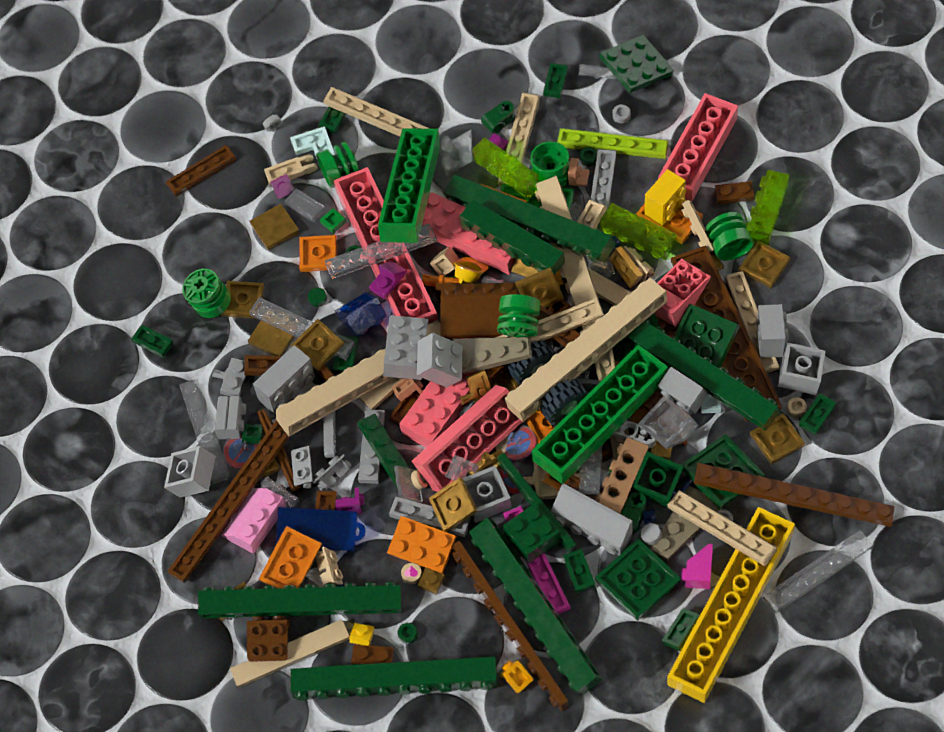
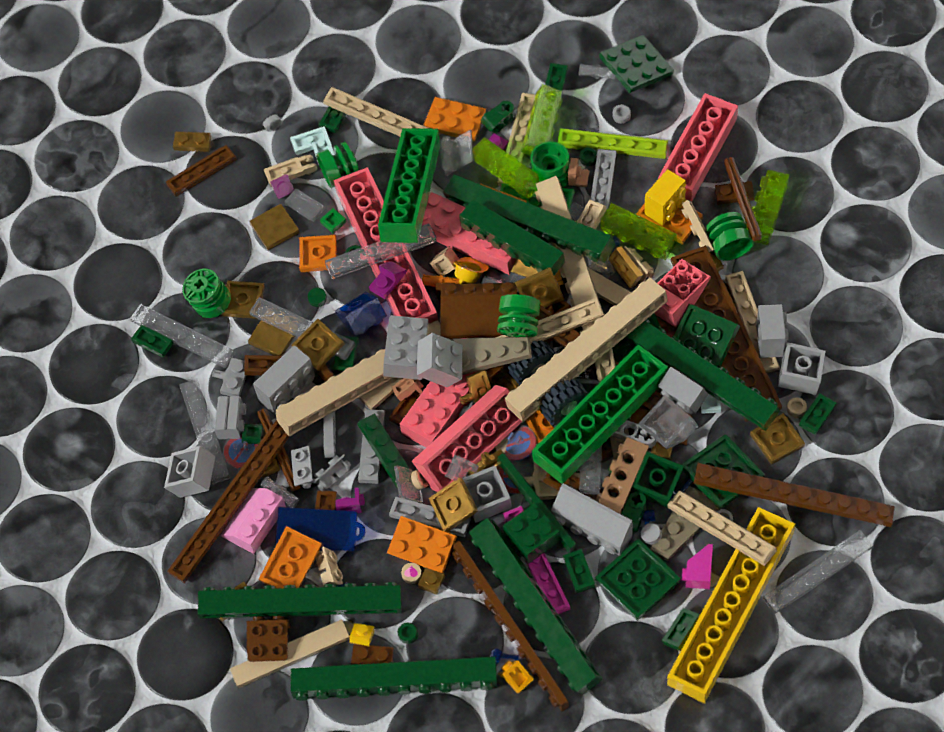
pearl gold tile [738,241,791,288] -> none
none -> clear plate [130,304,235,368]
none -> pearl gold plate [173,132,212,152]
none -> orange plate [423,97,486,142]
none -> clear blue hand [490,649,519,664]
none -> clear neon green brick [521,84,562,155]
none -> reddish brown axle [724,157,762,241]

